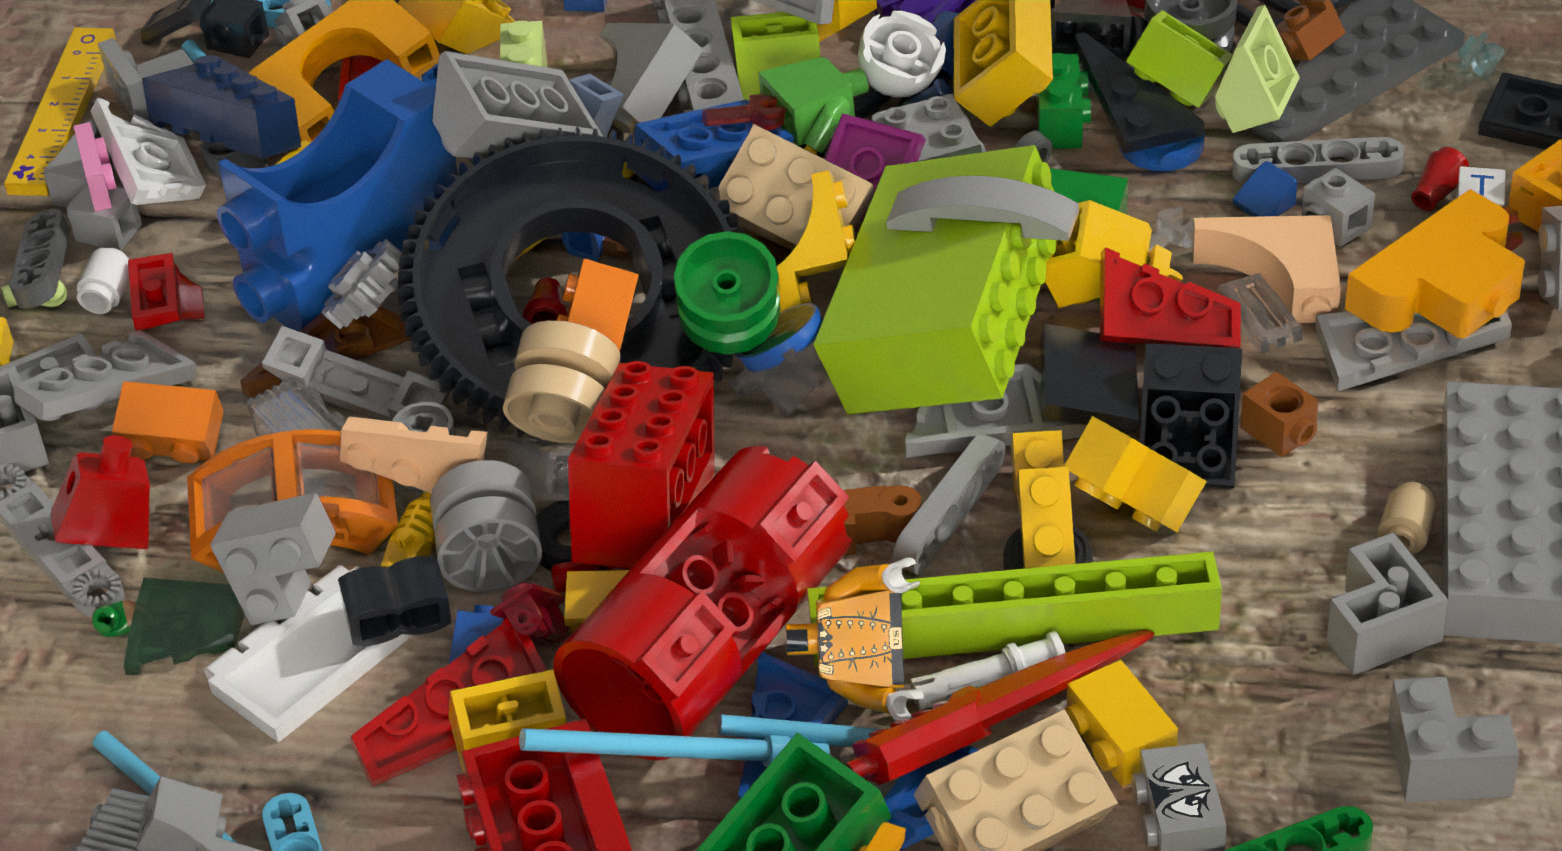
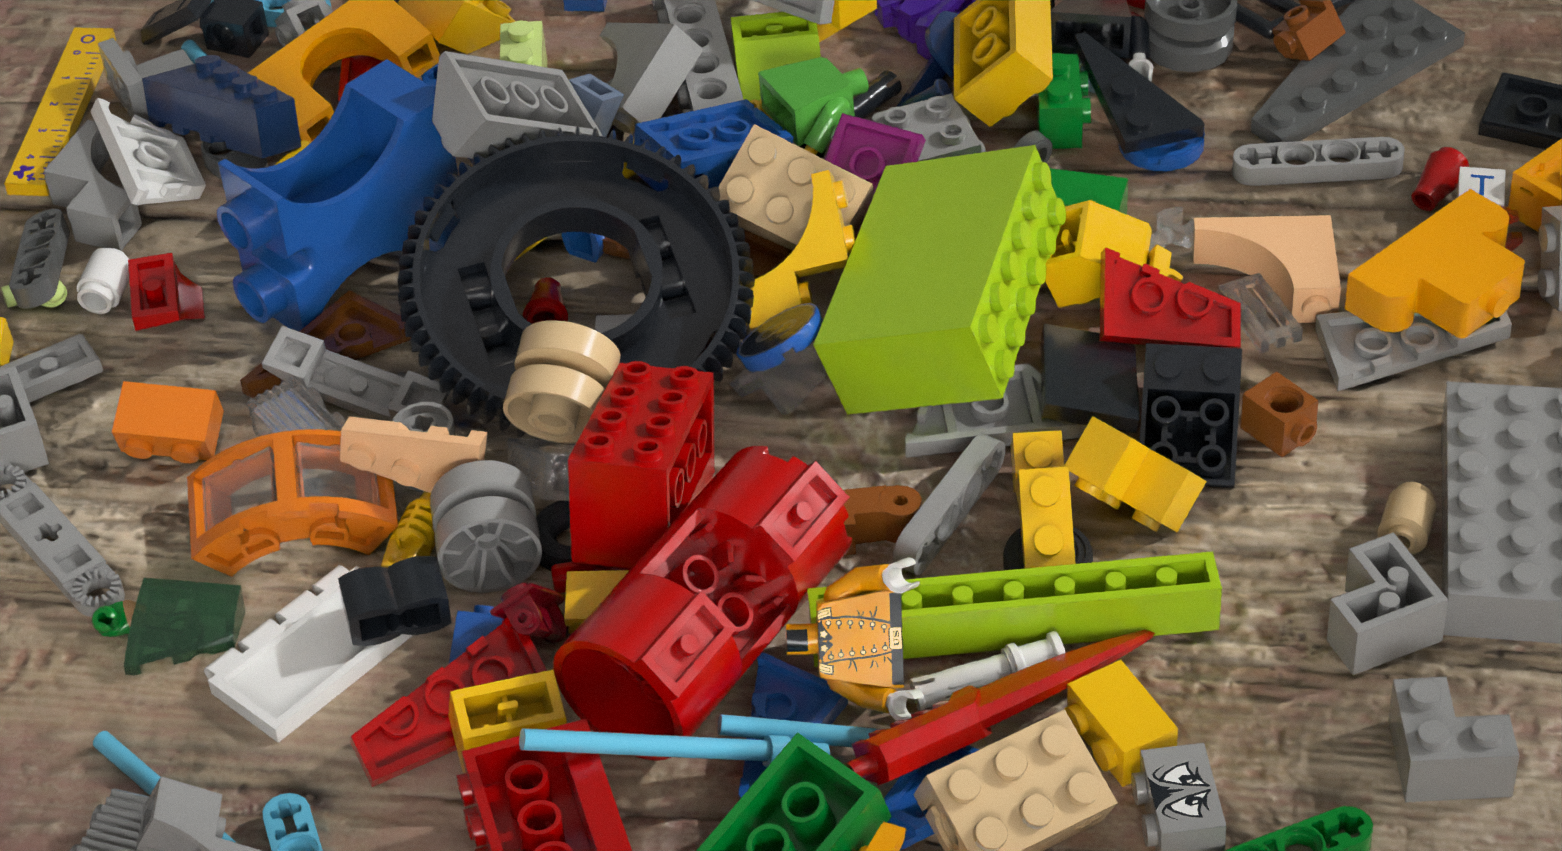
light grey wing [14,330,196,421] -> none
red torso [50,435,150,550] -> none
bright pink plate [73,122,117,212] -> none
light grey brick [210,492,336,626] -> none
light grey gear [321,239,403,329] -> none
orange brick [556,259,639,352] -> none
green wheel [674,231,781,355] -> none
clear red bar [702,94,786,130] -> none
white cylinder [857,11,946,98] -> none
light grey slope [886,176,1079,241] -> none
lime slope [1126,10,1233,108] -> none
yellowish green slope [1215,5,1300,133] -> none
blue slope [1232,161,1297,217] -> none
light grey brick [1302,168,1375,247] -> none
clear light blue plate [1457,32,1506,79] -> none

